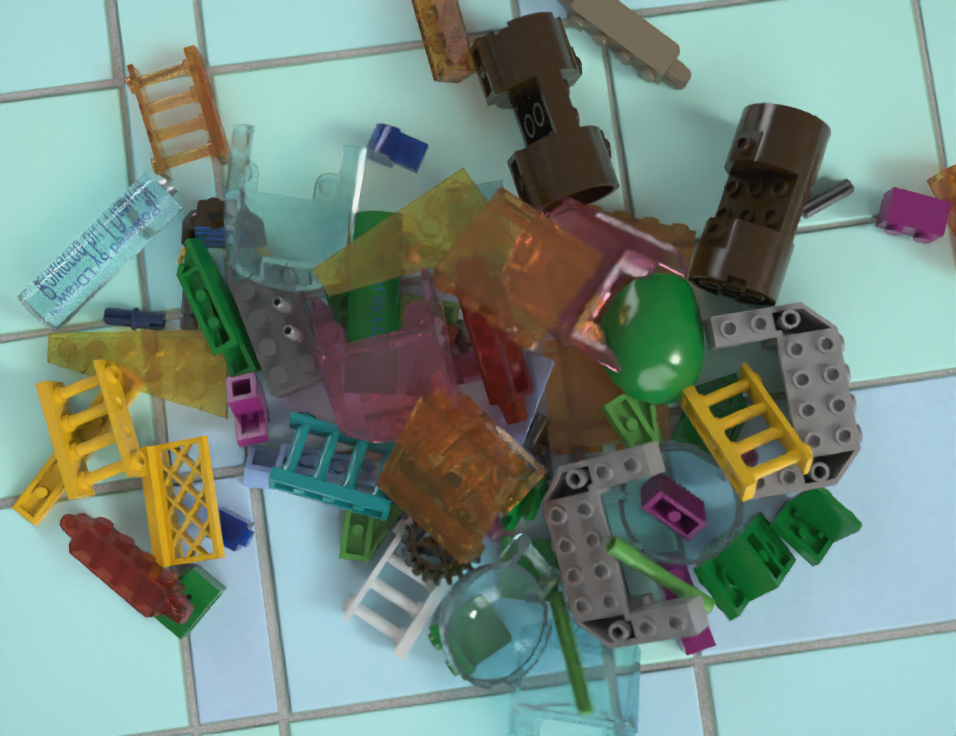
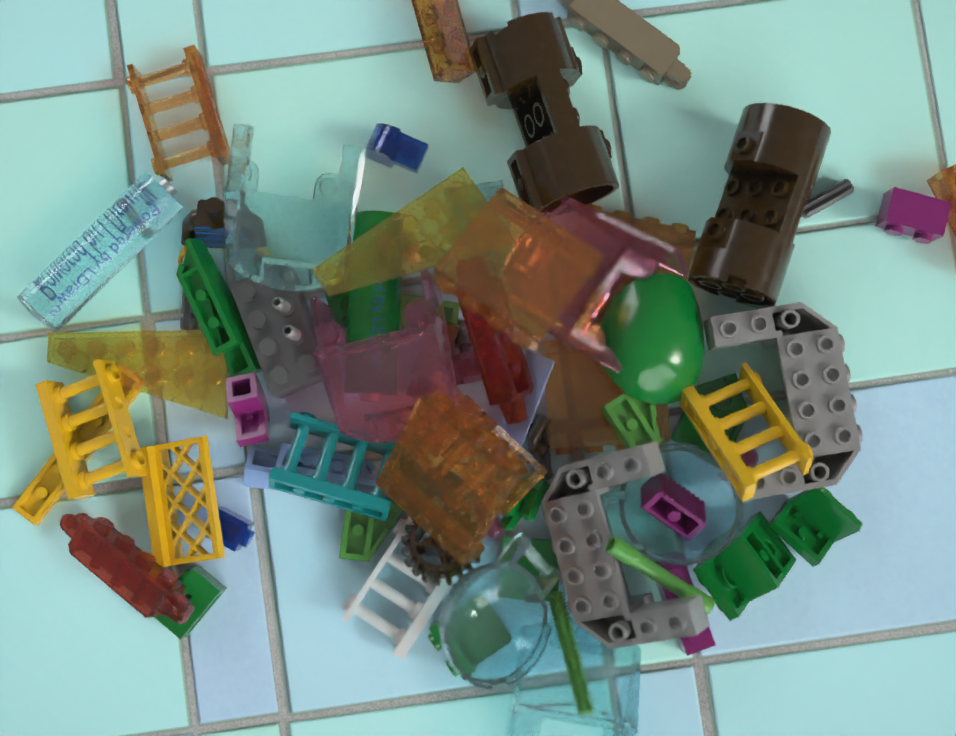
dark blue axle [103,307,166,332] -> none

